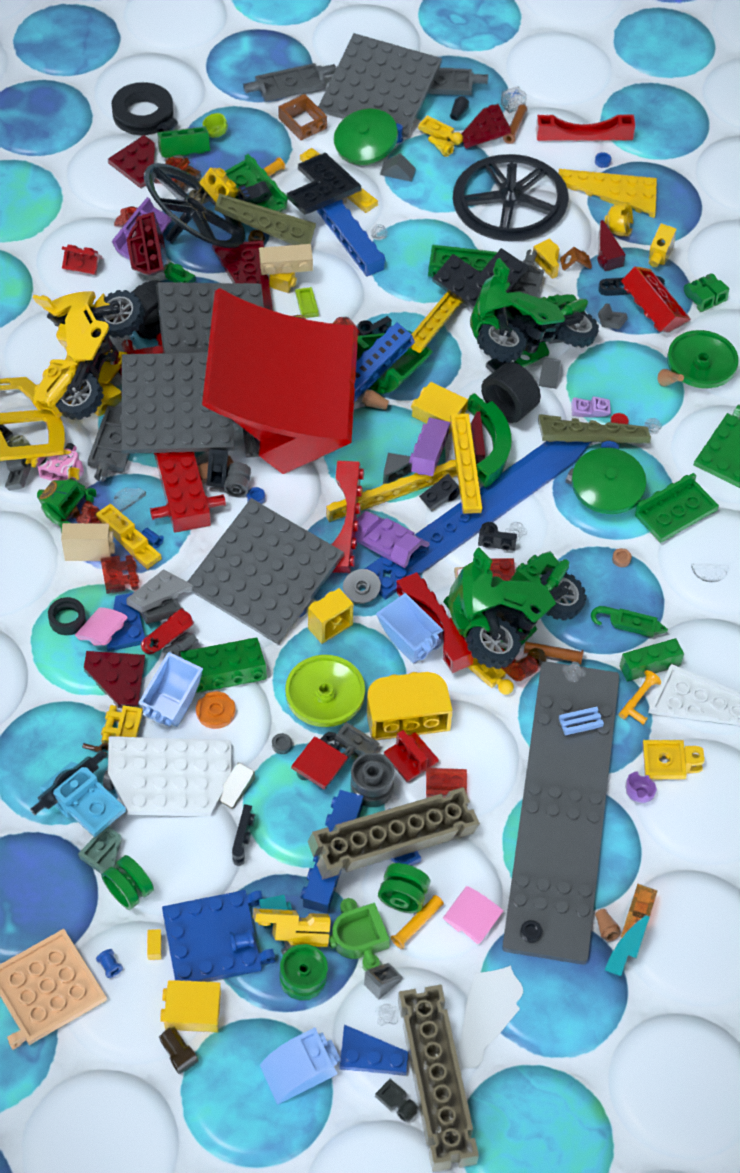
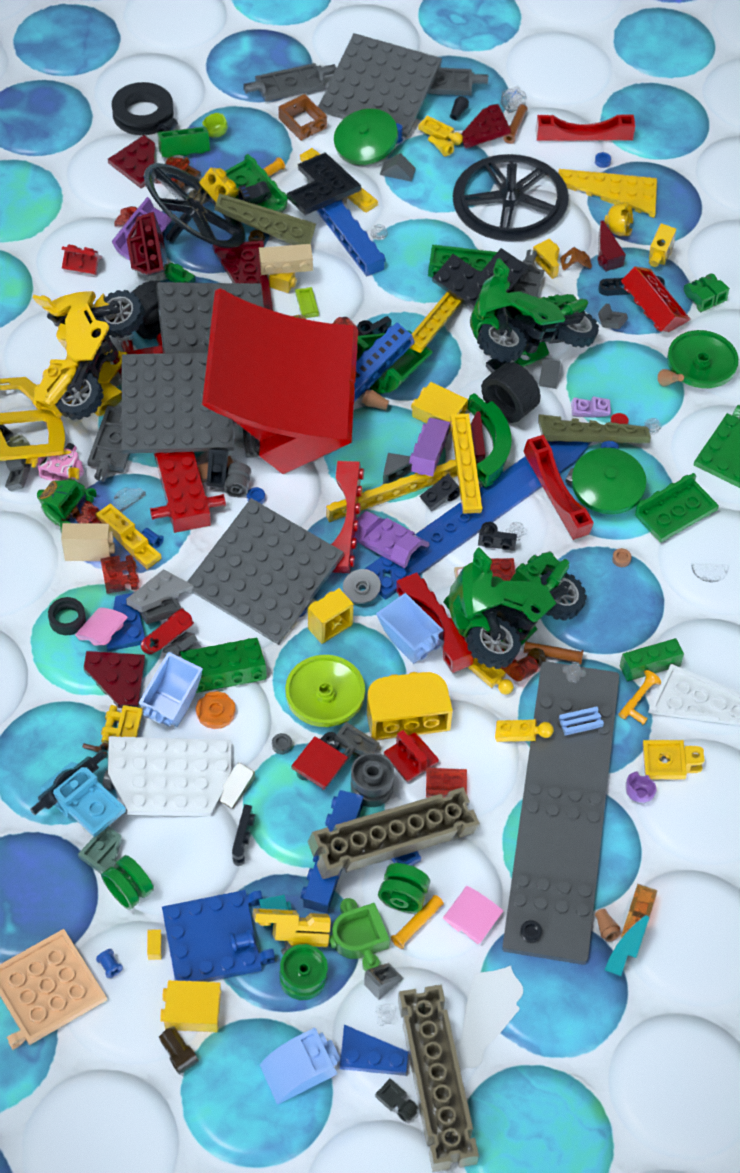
green plate [591,606,668,637] -> none
none -> yellow plate [495,719,554,742]
none -> red arch [523,435,594,540]

